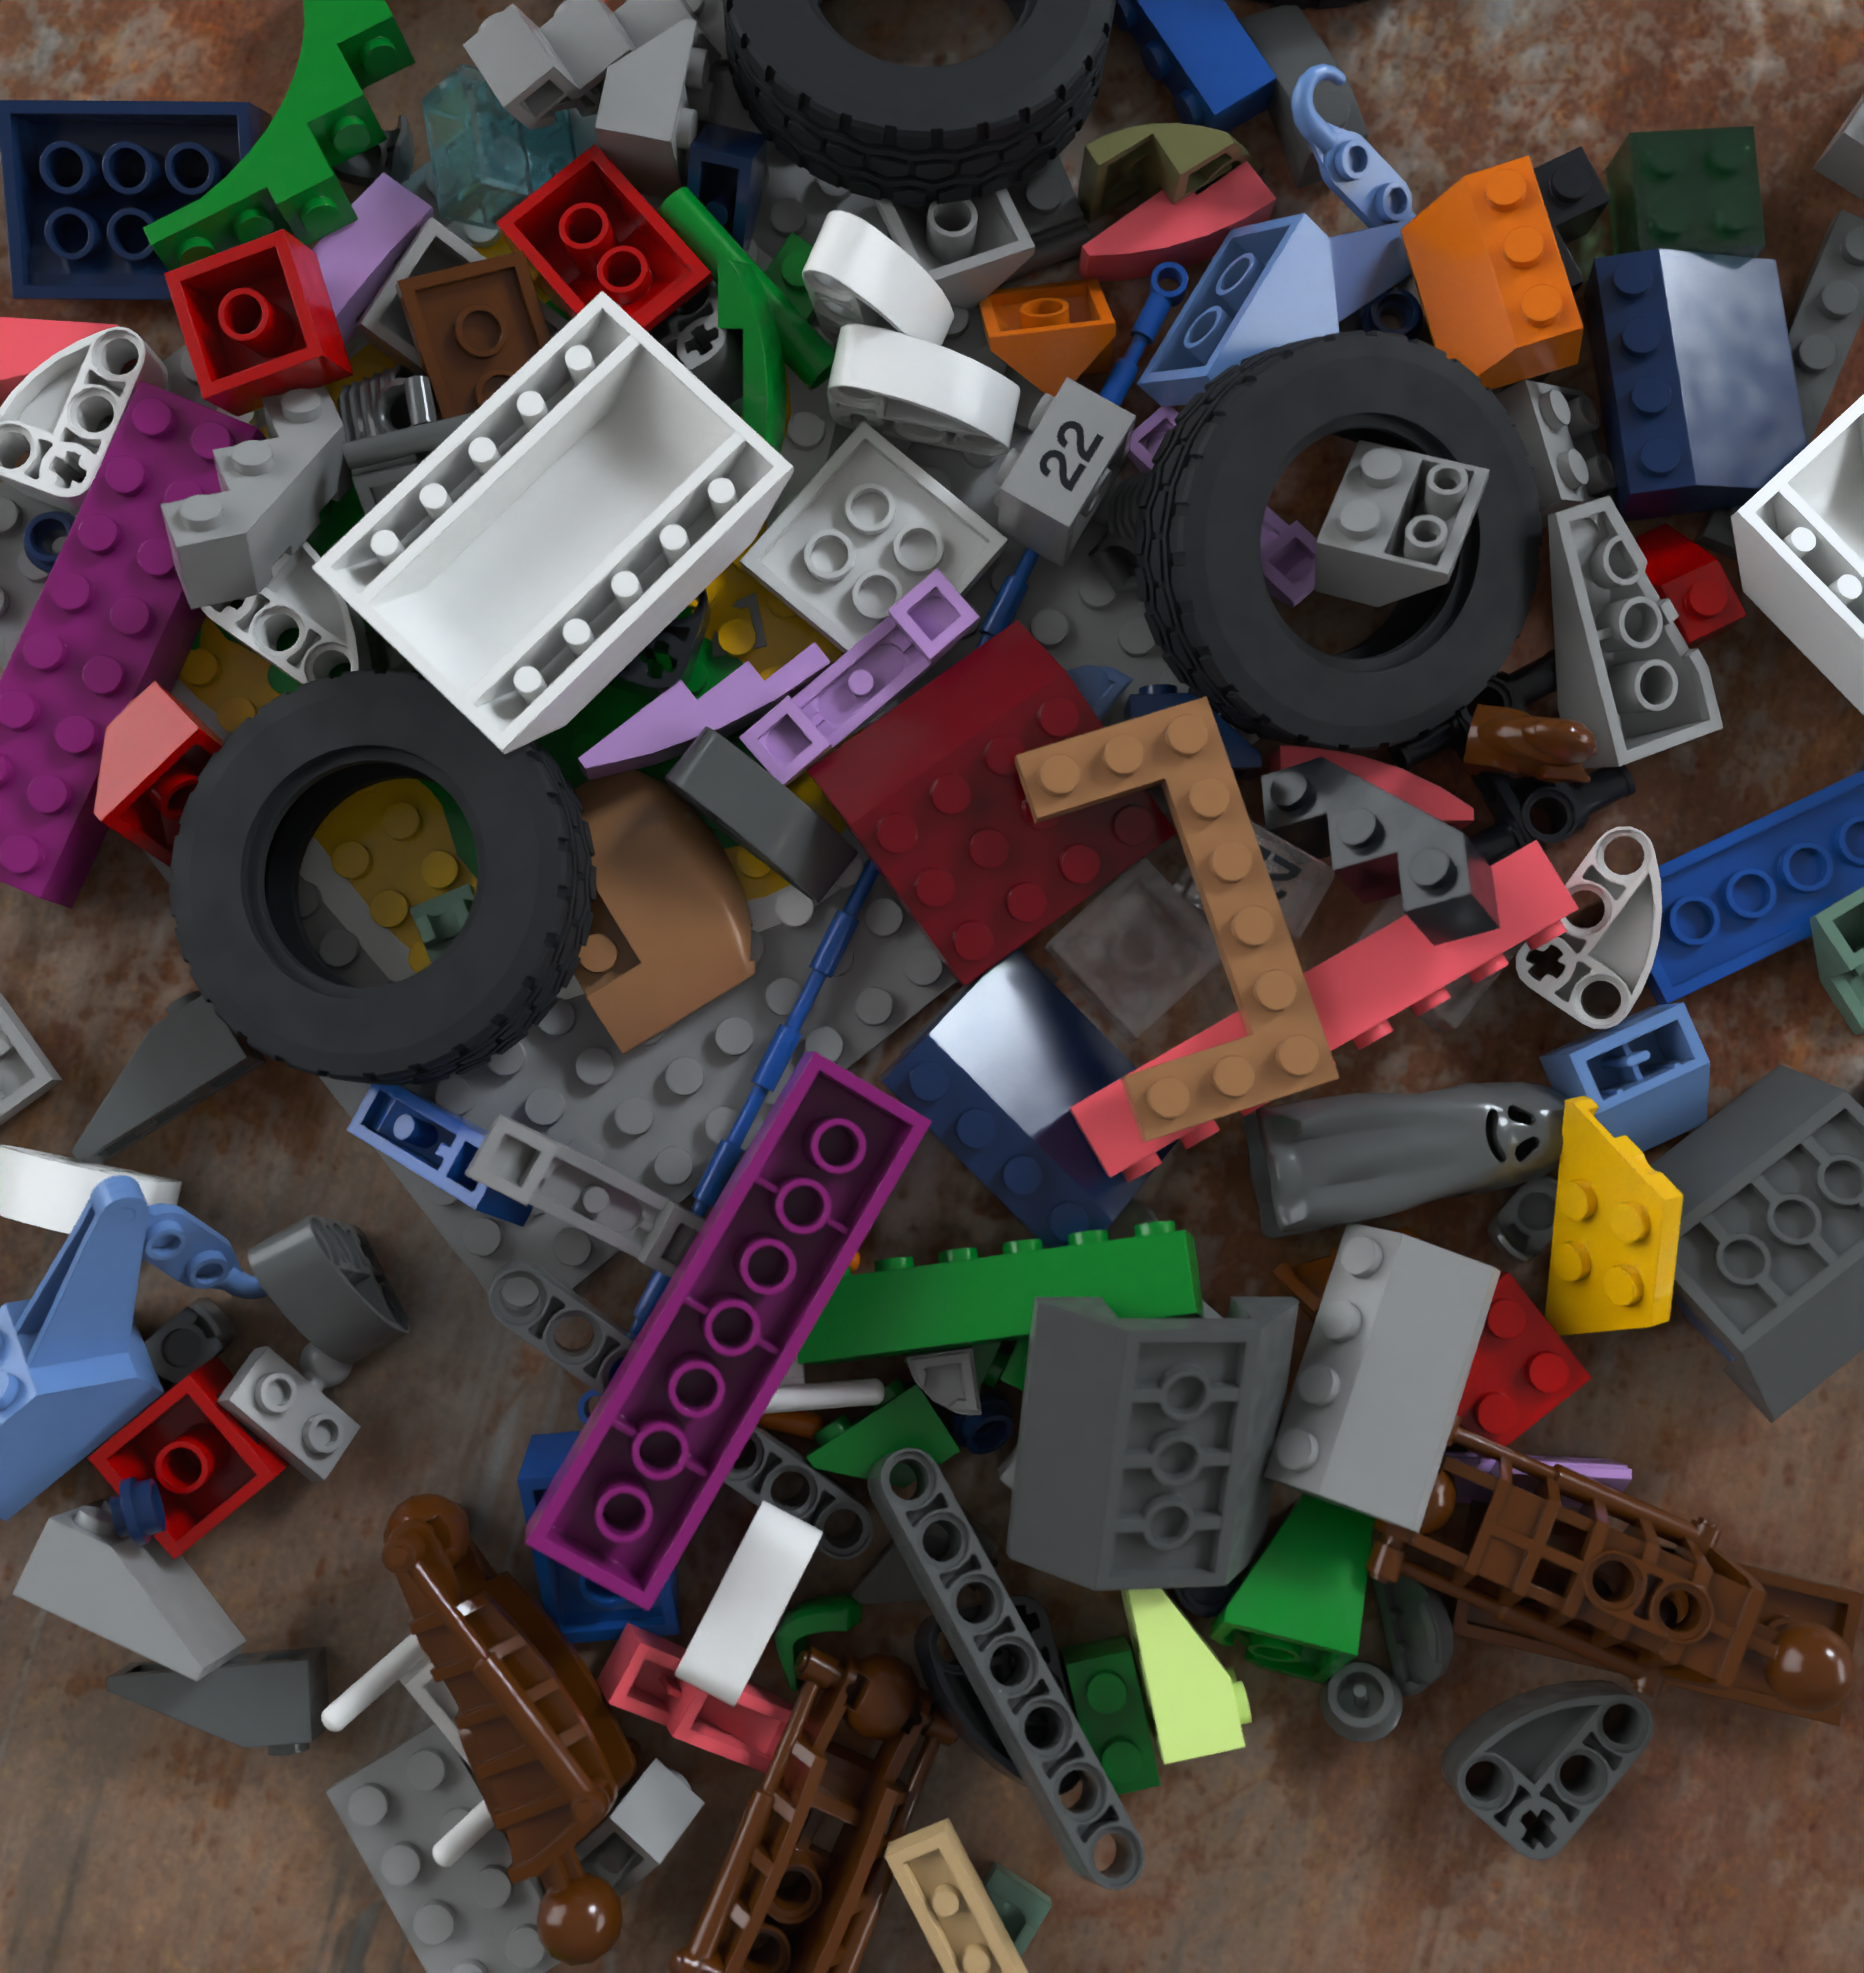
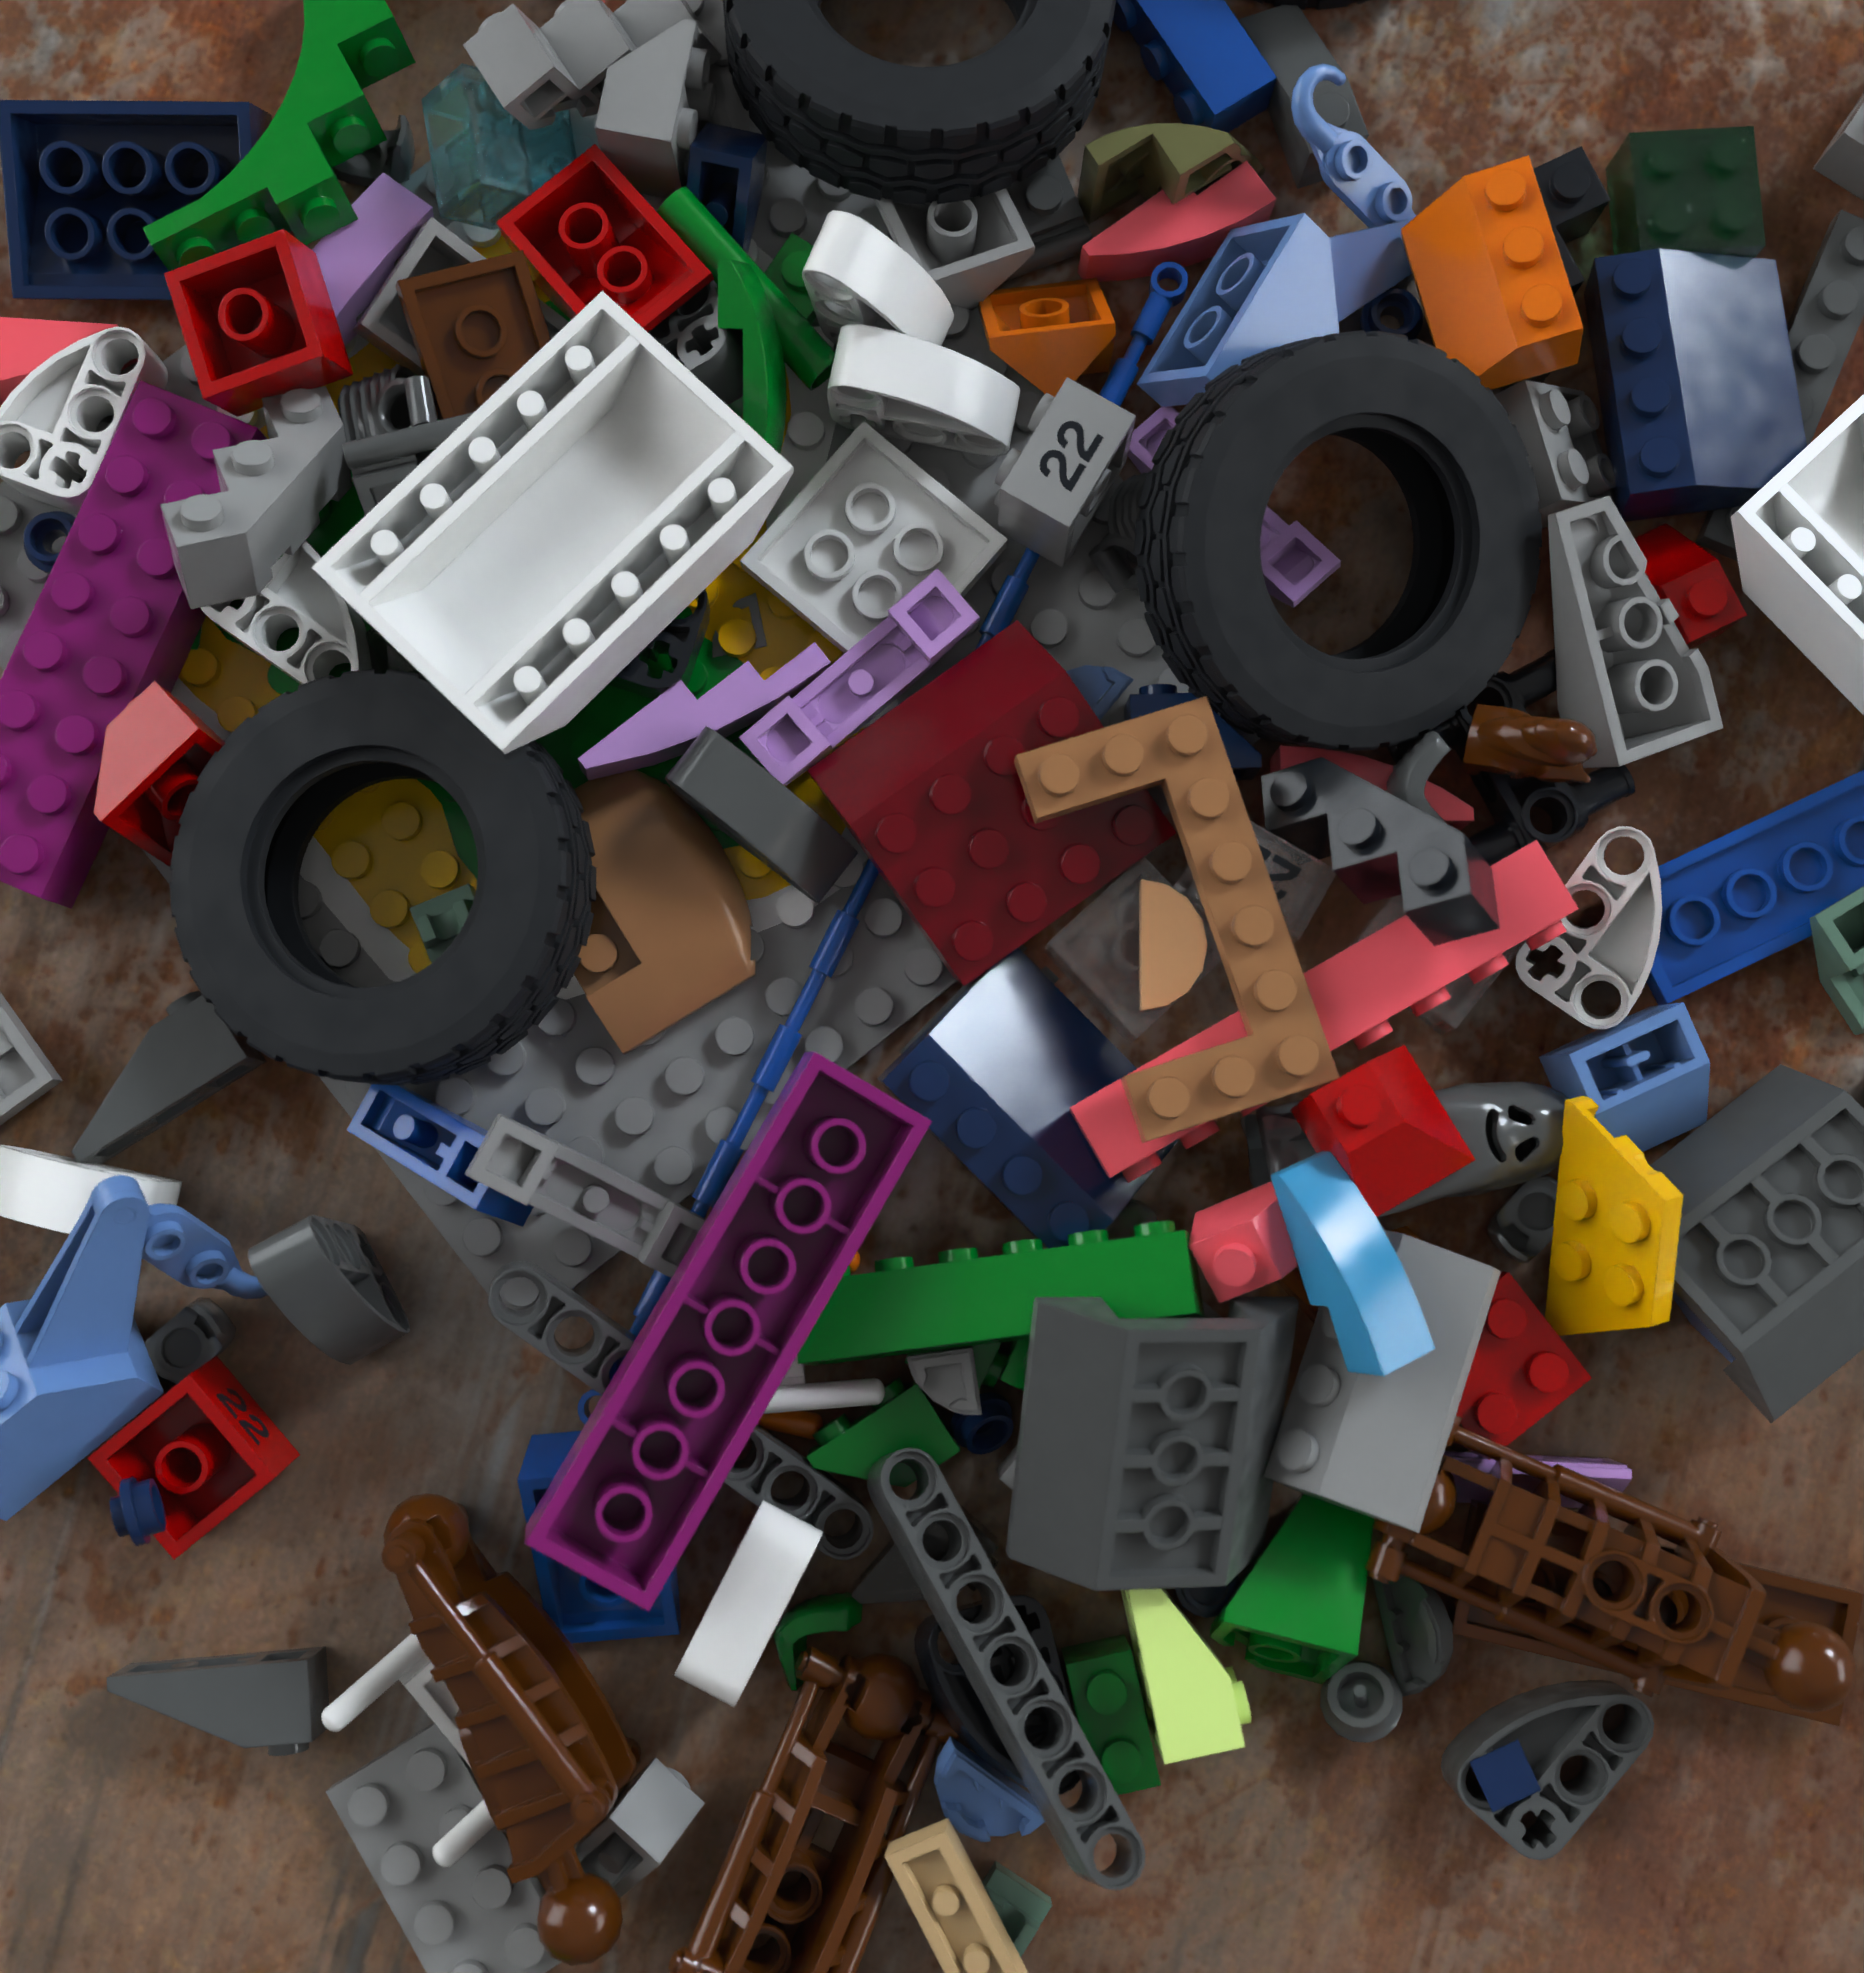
light grey slope [12,1496,247,1681] -> none
light grey plate [216,1342,361,1482] -> none
coral slope [596,1622,811,1773] -> none
light grey slope [1315,440,1490,607] -> none
none -> medium blue plate [934,1736,1045,1842]
none -> light nougat tile [1139,879,1208,1012]
none -> coral slope [1188,1181,1298,1304]
none -> dark azure slope [1270,1151,1435,1376]
none -> red slope [1290,1044,1476,1218]
none -> dark grey hair [1386,731,1451,824]
none -> dark blue sticker [1470,1739,1541,1812]

